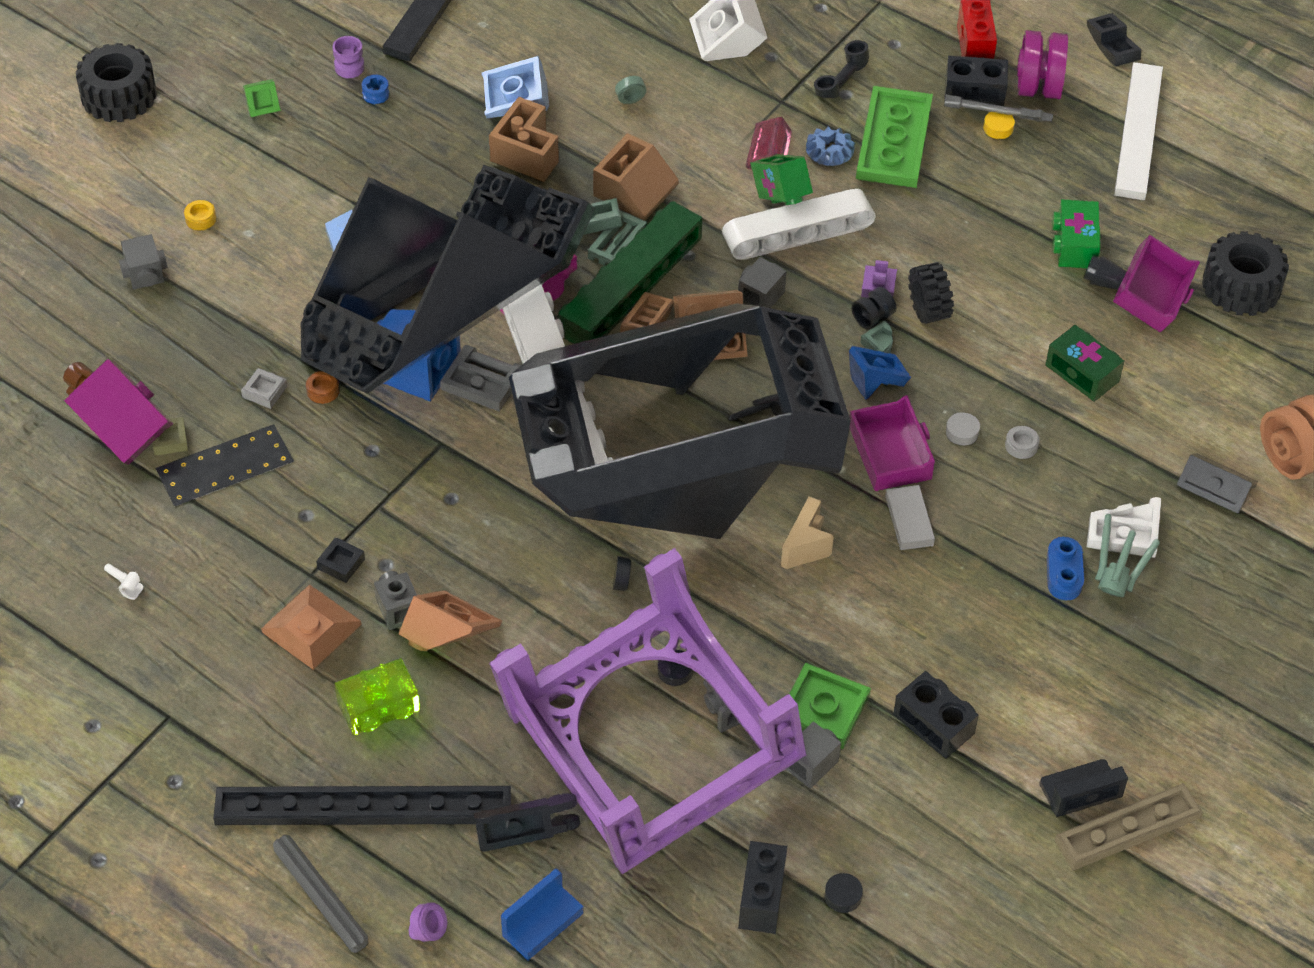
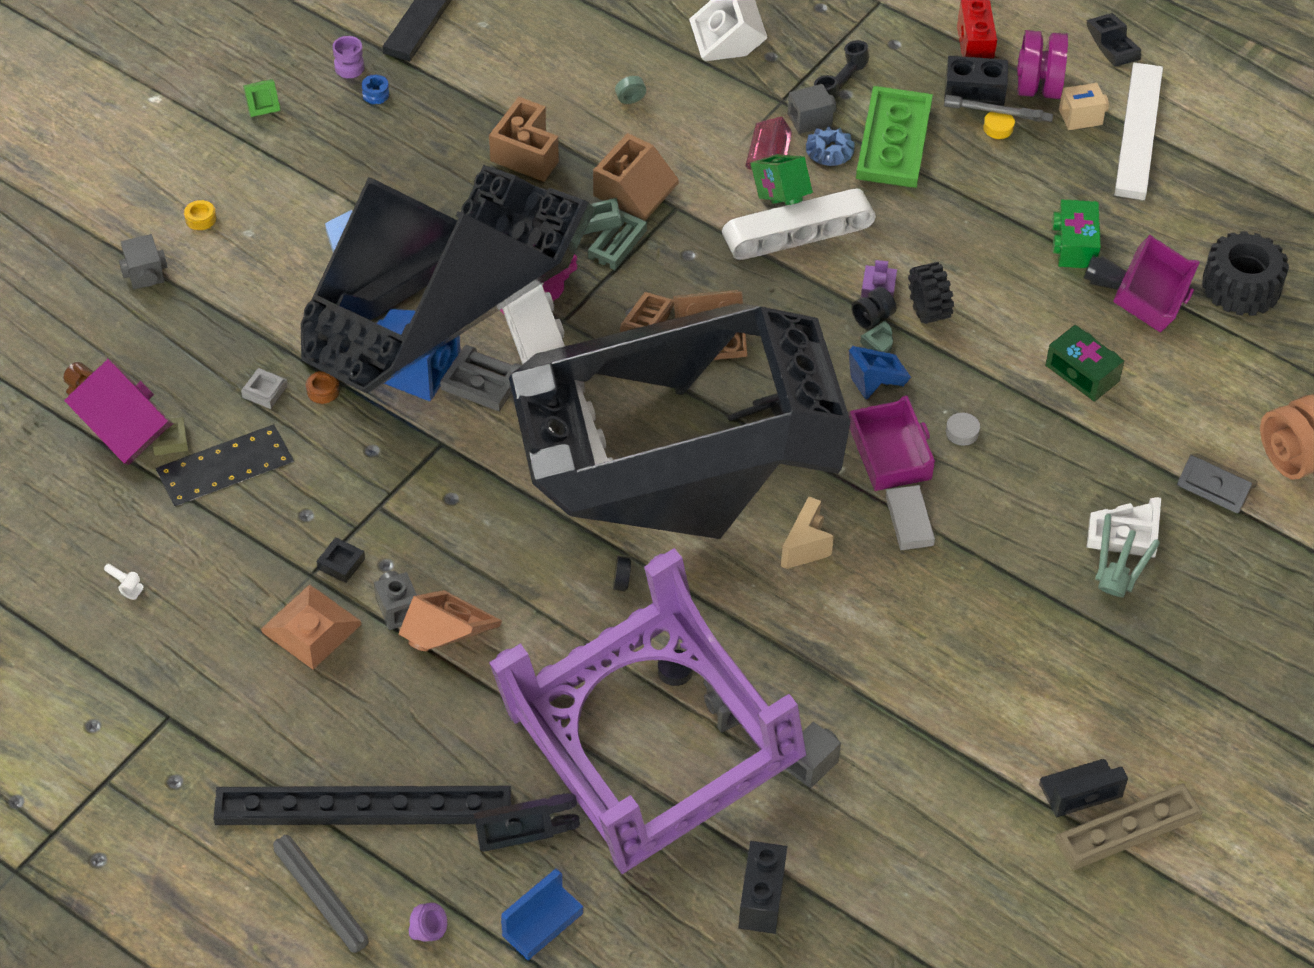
black tyre [76,43,157,122] -> none
clear neon green brick [334,658,420,735] -> none
light blue slope [482,56,549,118] -> none
dark green brick [557,201,703,344] -> none
dark grey brick [738,257,787,308] -> none
bright green tile [789,663,871,749] -> none
black tile [824,873,863,913] -> none
black brick [893,671,979,759] -> none
light grey tile [1005,426,1040,459] -> none
blue plate [1047,537,1084,600] -> none
none -> dark grey brick [787,84,836,134]
none -> tan brick [1059,83,1109,130]

